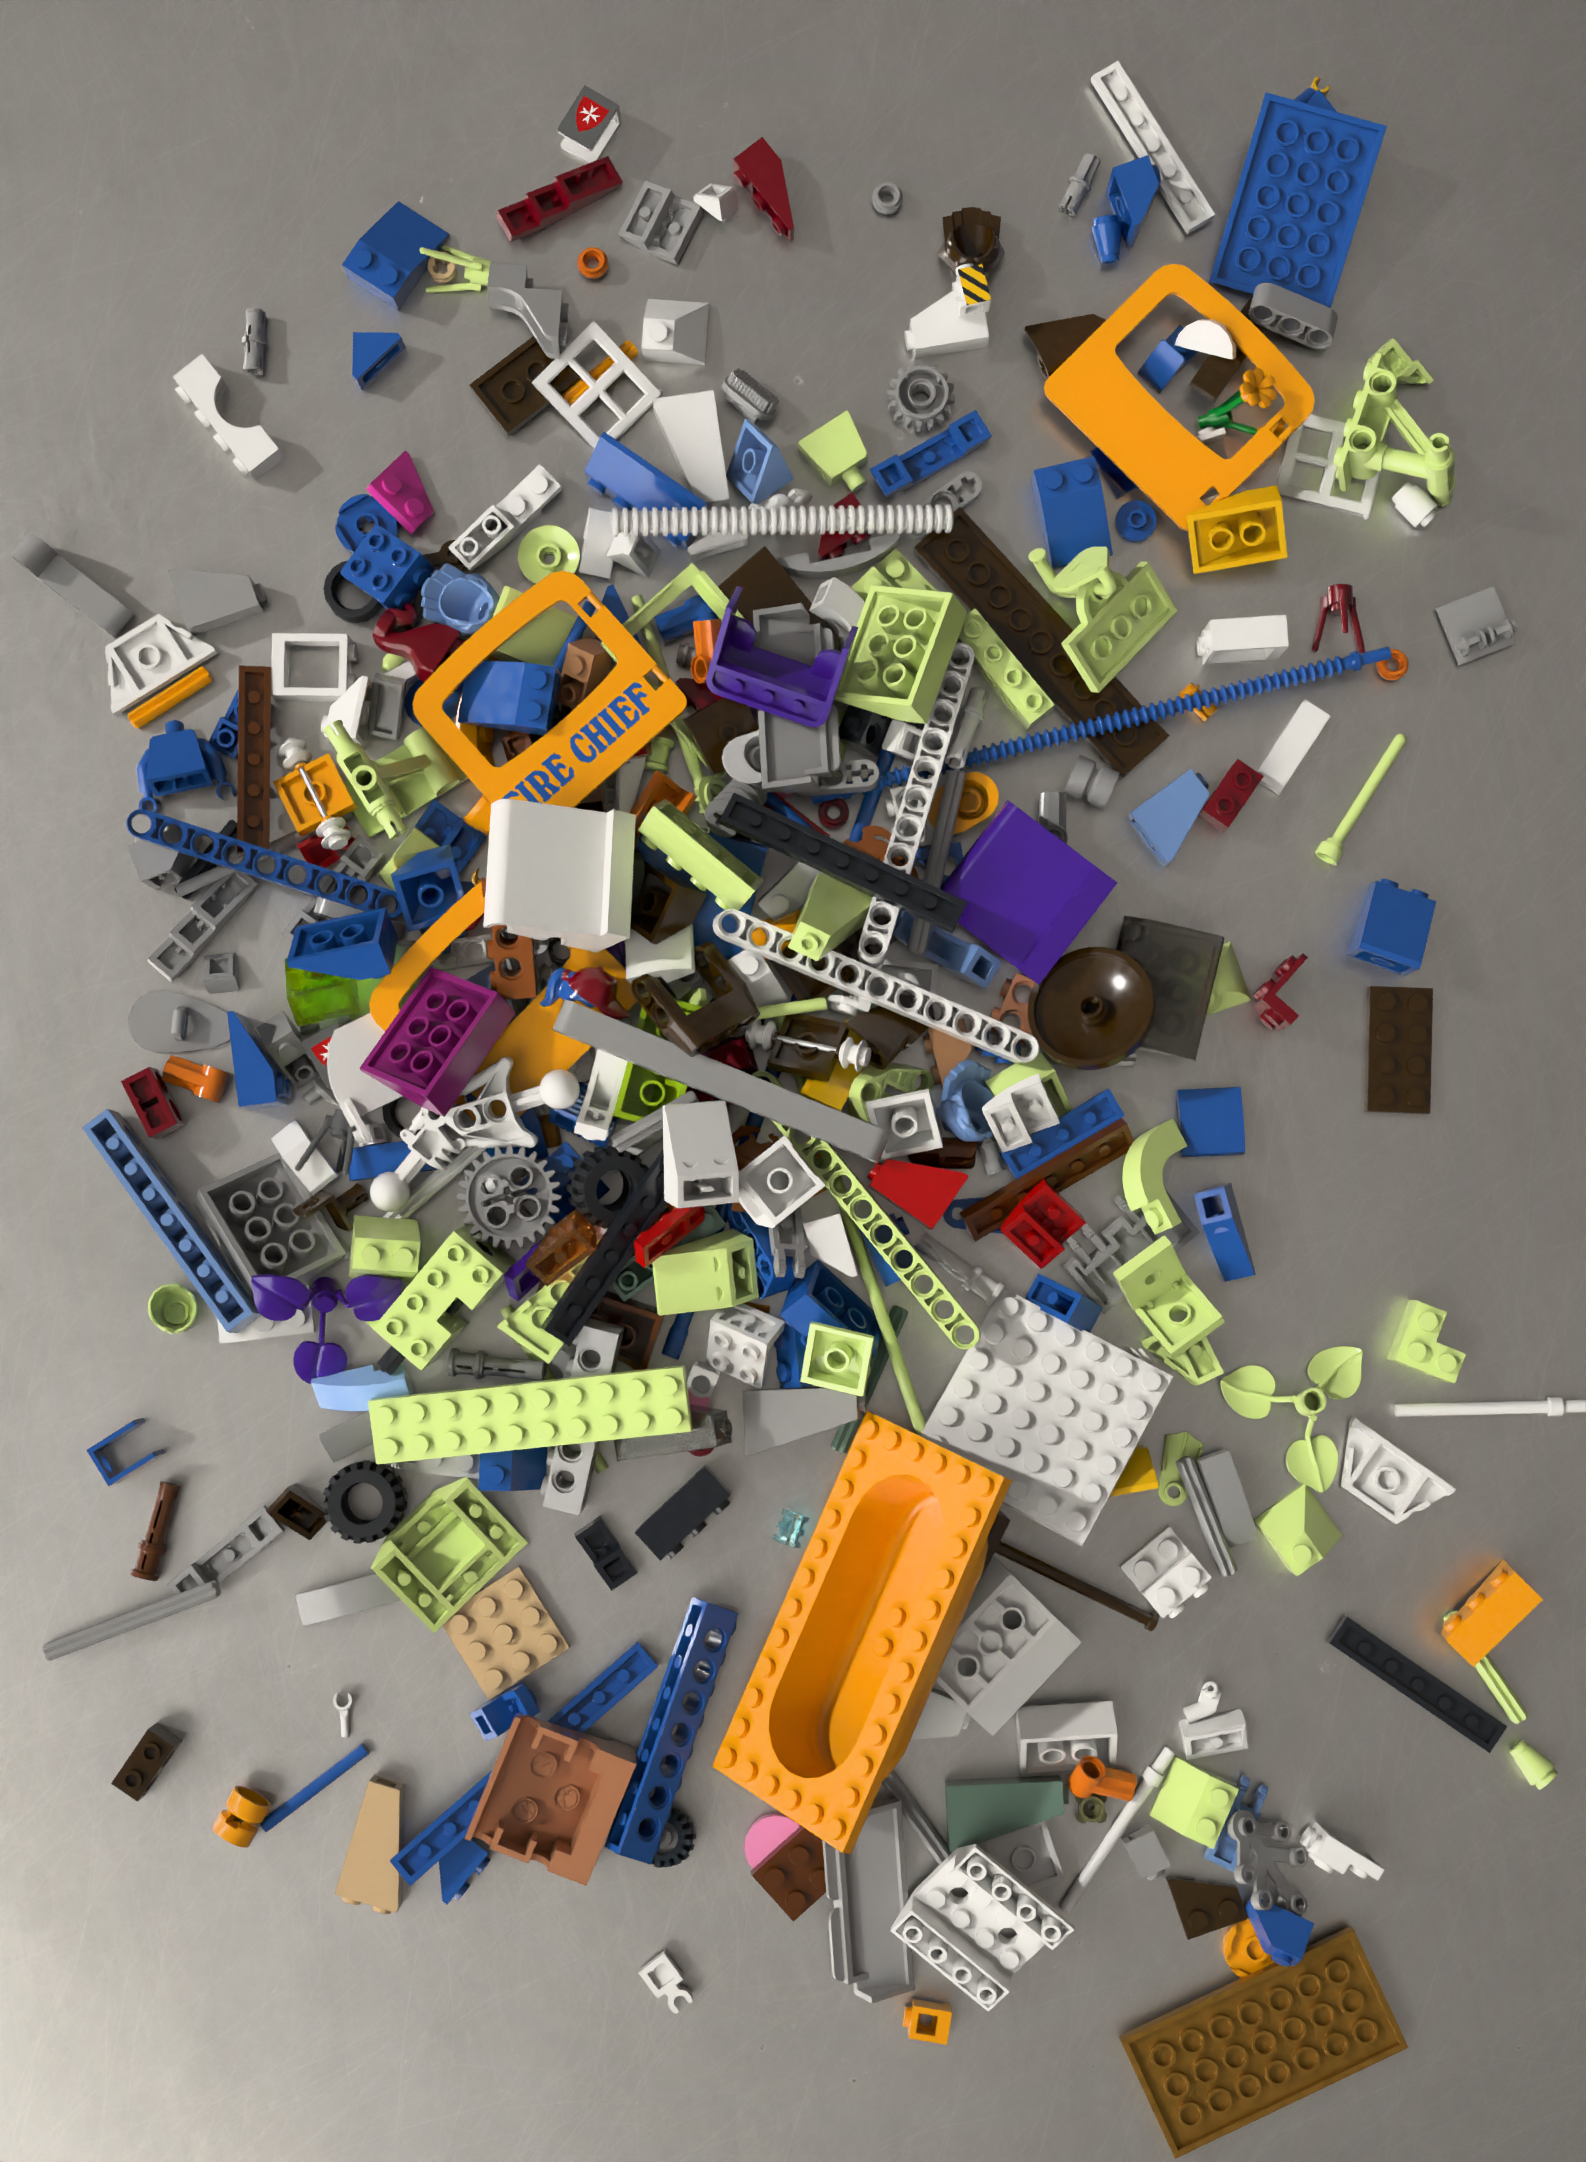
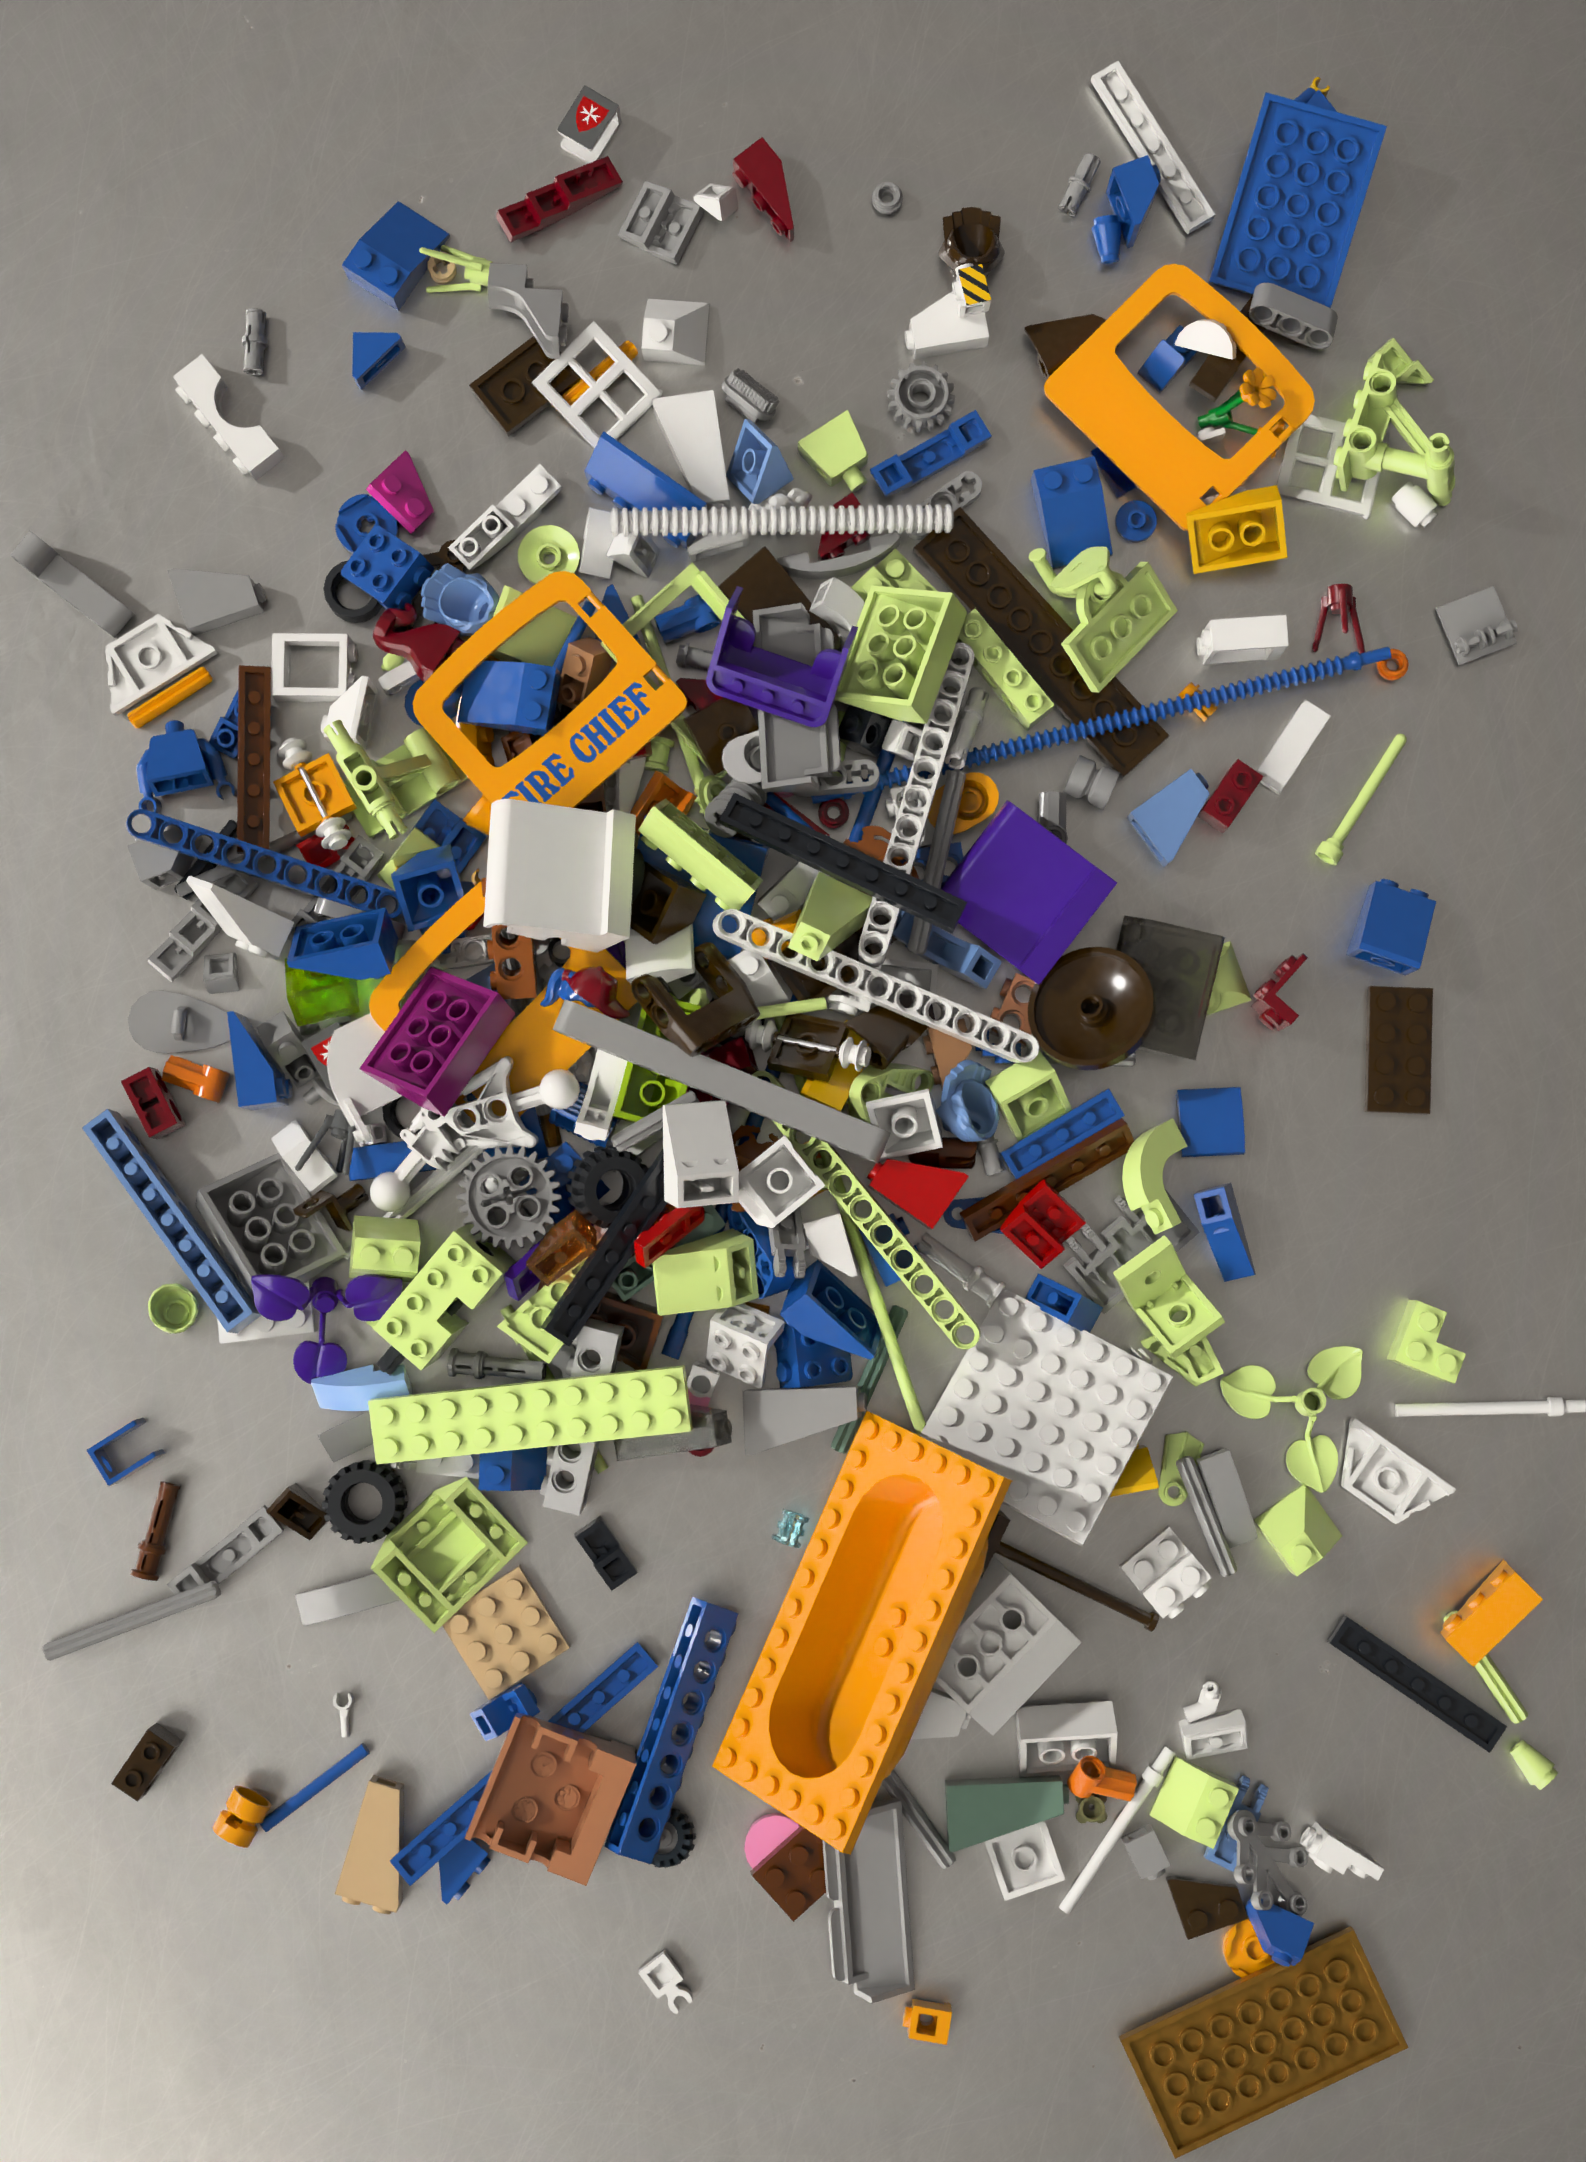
light grey tile [367,673,407,741] -> none
orange plate [577,247,609,279] -> none
black brick [634,1464,731,1561] -> none
orange piece [691,619,721,684] -> none
yellowish green slope [800,1321,874,1397] -> none
white slope [890,1844,1075,2012] -> none
white slope [982,1074,1060,1153] -> none
none -> white slope [186,876,294,958]

